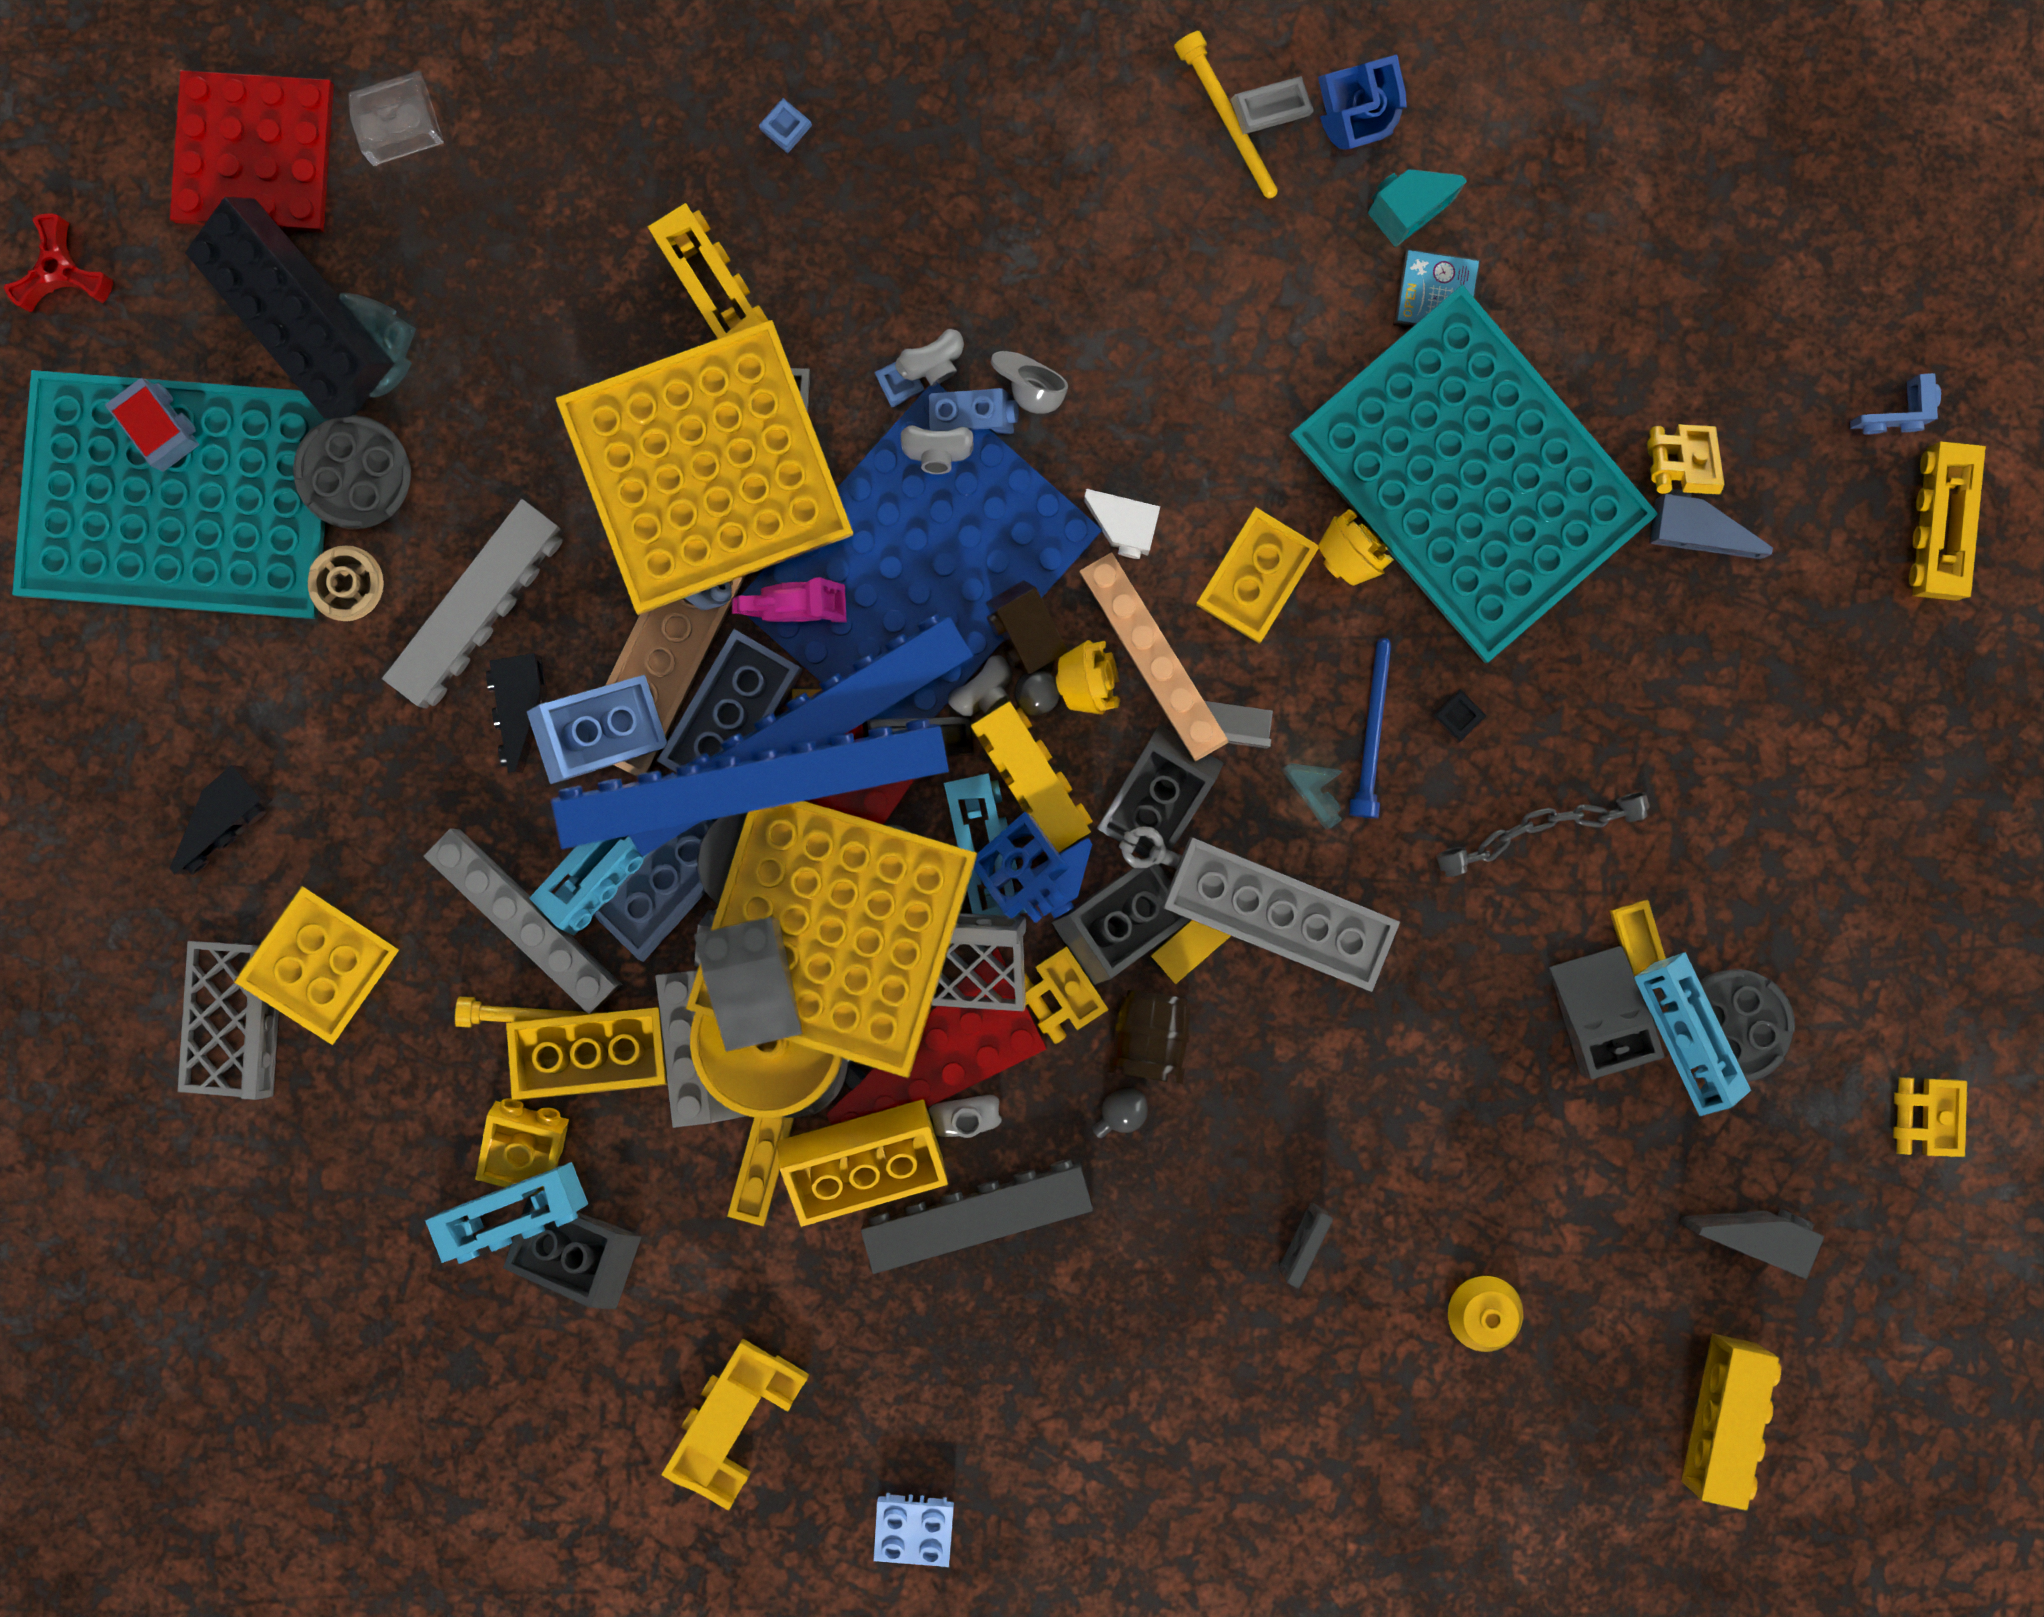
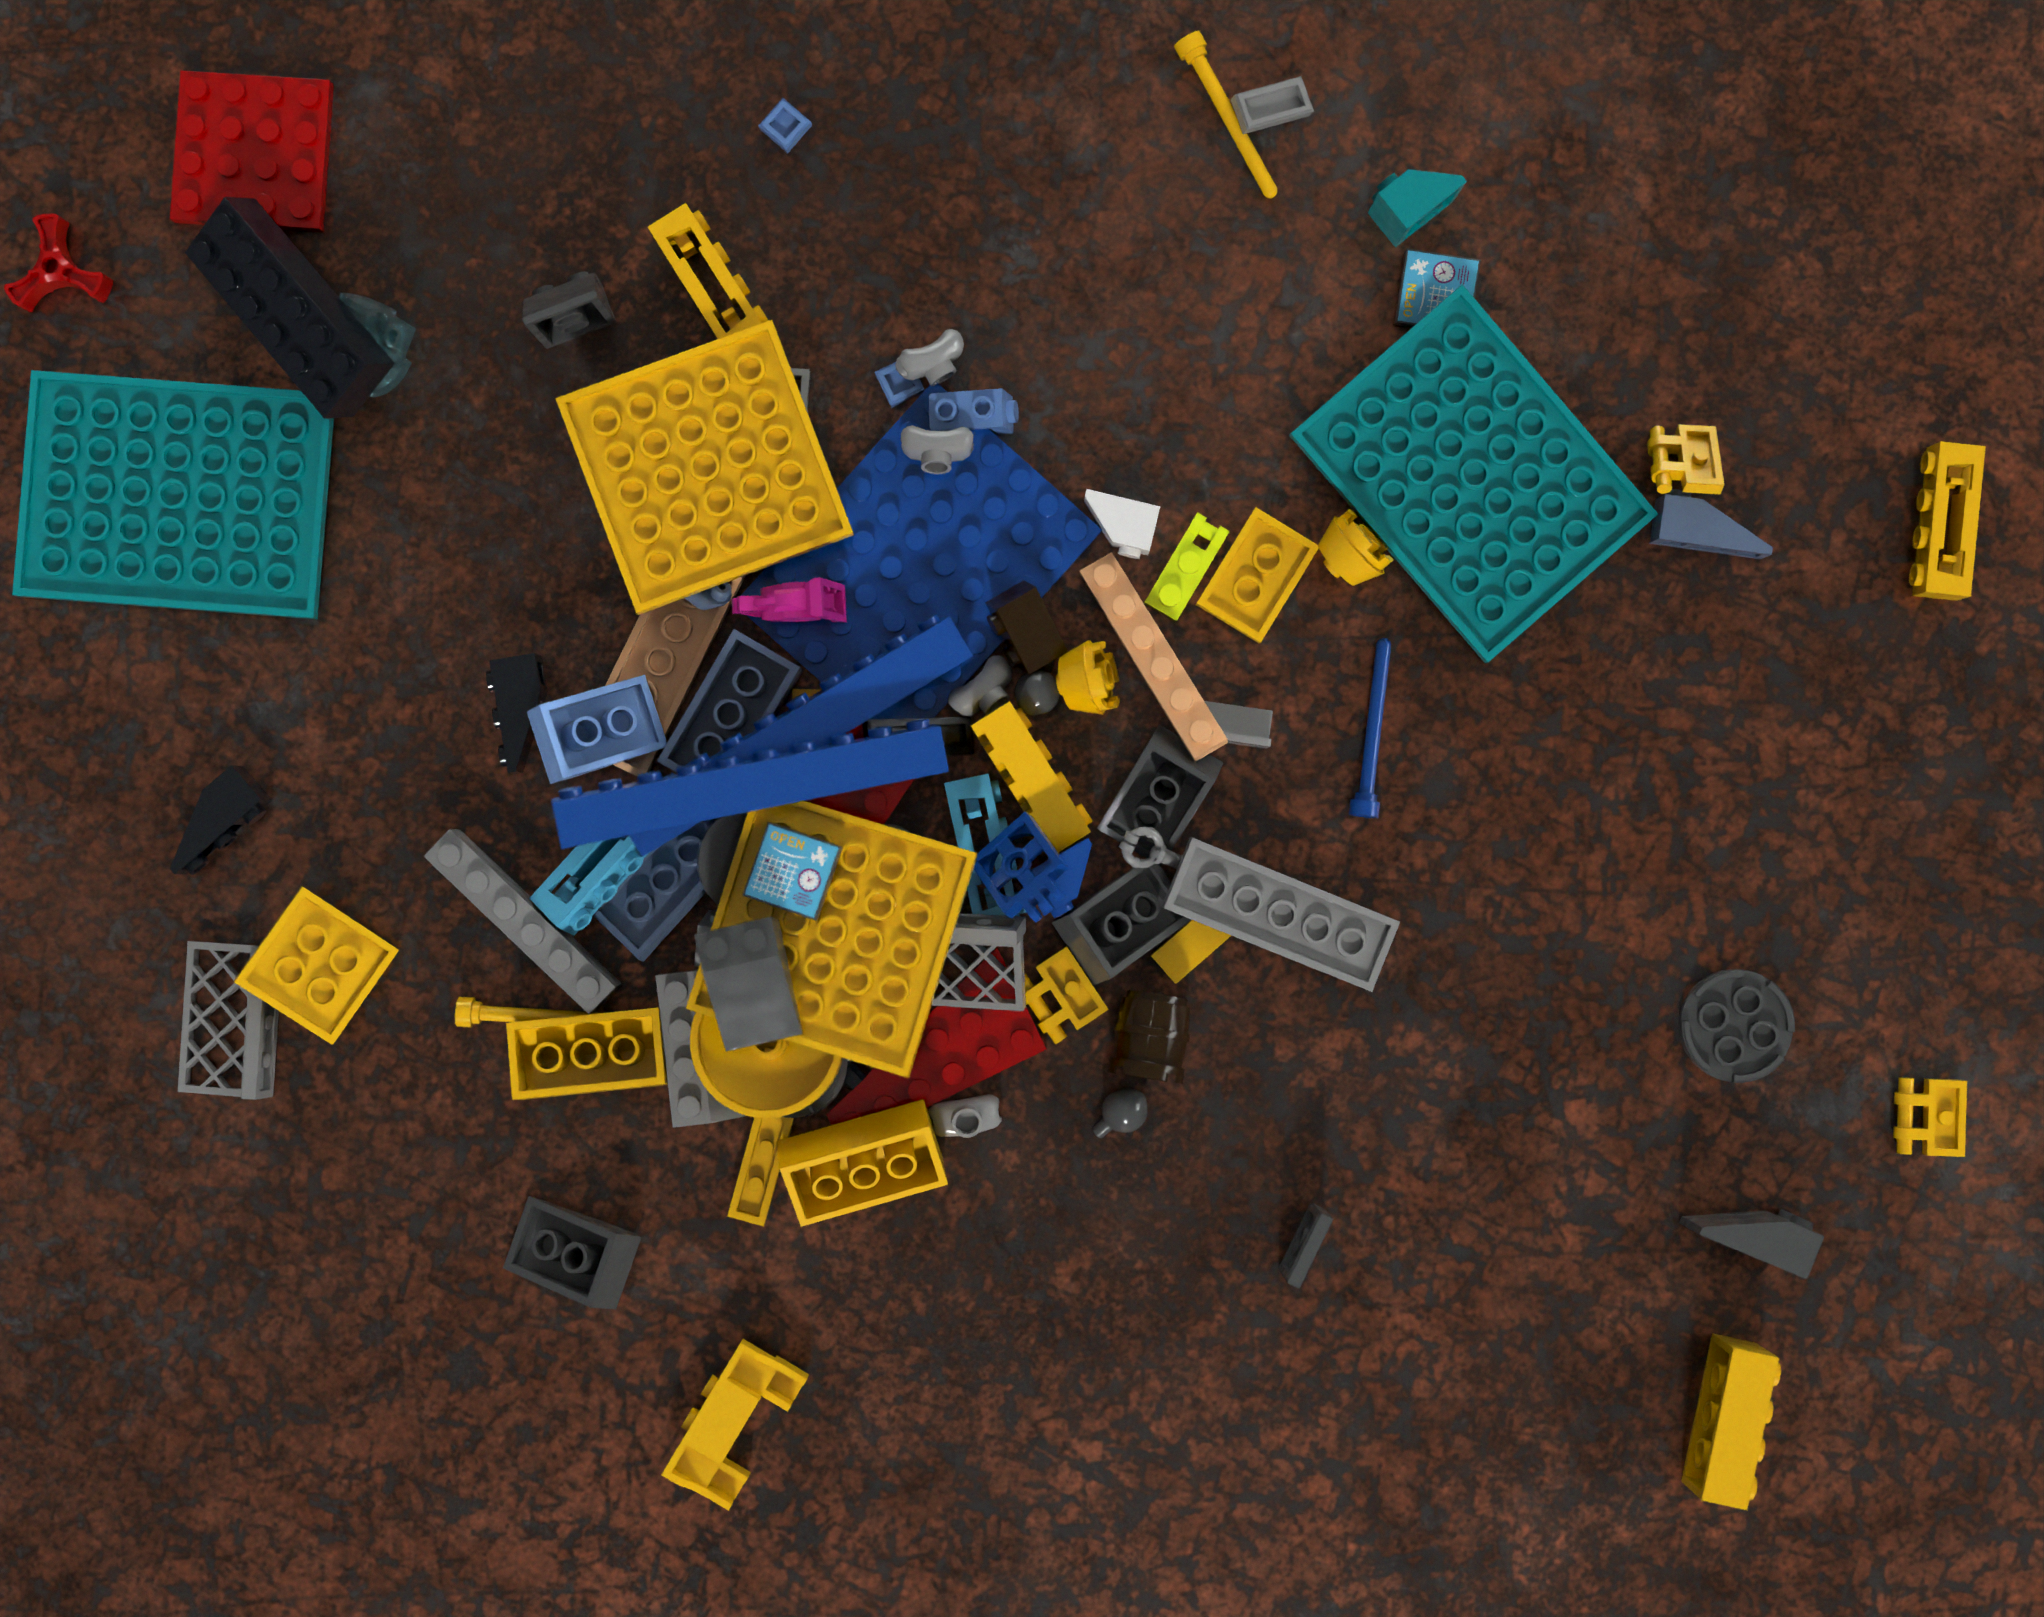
brick [105,377,200,472] -> none
dark grey tile [293,415,411,530] -> none
tan cone [308,545,384,621] -> none
clear slope [349,70,444,166] -> none
light grey brick [382,499,564,709] -> none
medium azure brick [425,1162,588,1264] -> none
yellow plate [475,1098,569,1195] -> none
dark grey brick [861,1159,1093,1274] -> none
light blue hinge [874,1493,954,1567] -> none
light grey cap [991,351,1068,414] -> none
clear light blue slope [1281,763,1343,829] -> none
blue brick [1318,55,1407,150] -> none
black tile [1432,689,1487,743] -> none
dark grey piece [1436,792,1650,877] -> none
yellow cone [1448,1276,1523,1352] -> none
dark grey slope [1548,946,1665,1080] -> none
yellow tile [1609,900,1666,976] -> none
medium azure brick [1634,952,1751,1116] -> none
medium blue bracket [1850,373,1941,434] -> none
none -> dark grey slope [522,271,617,349]
none -> medium azure tile [743,822,843,921]
none -> neon yellow plate [1144,512,1230,622]

